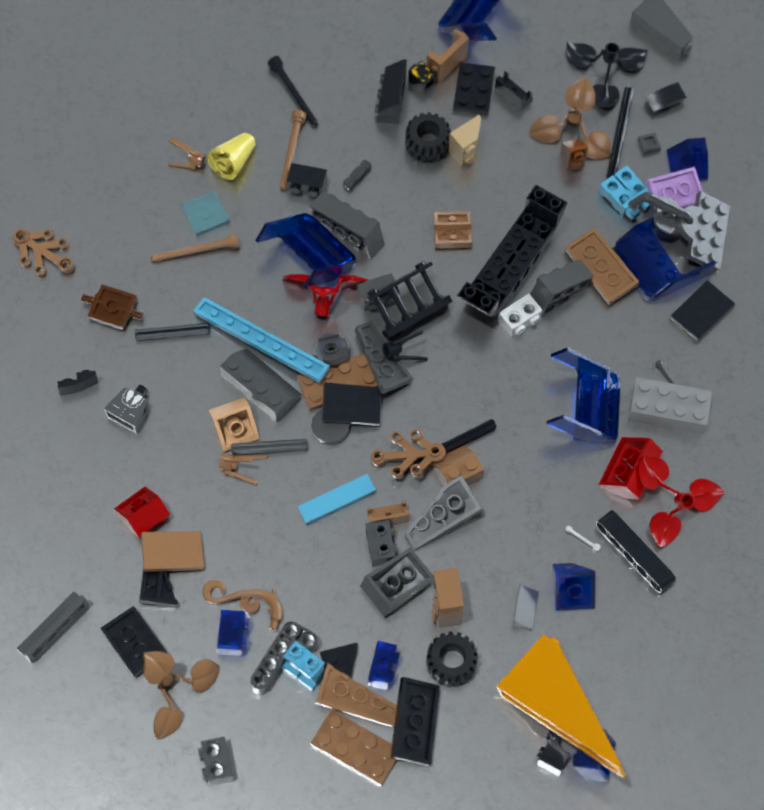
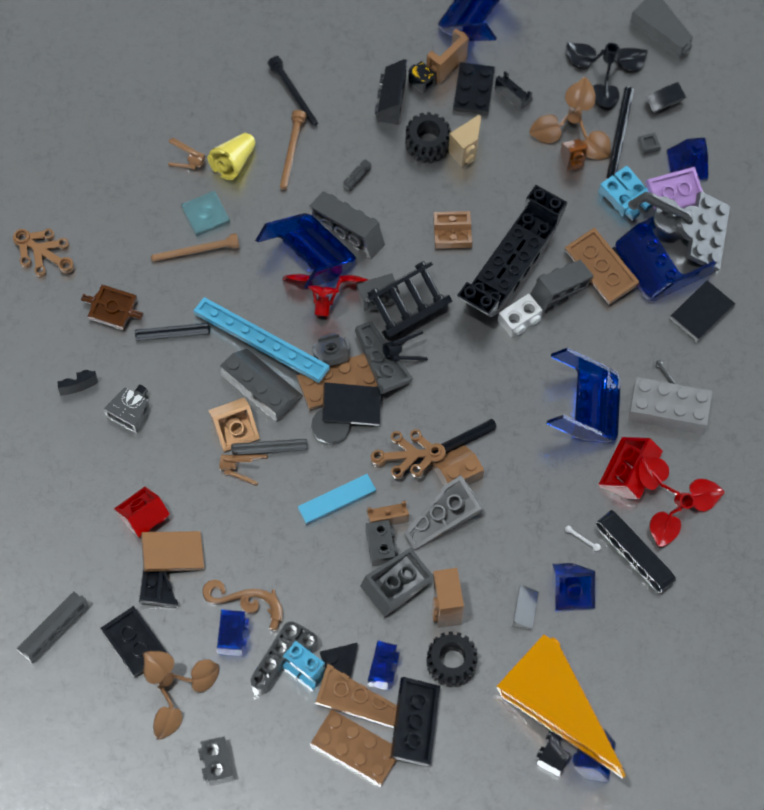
black brick [286,163,327,197] -> none

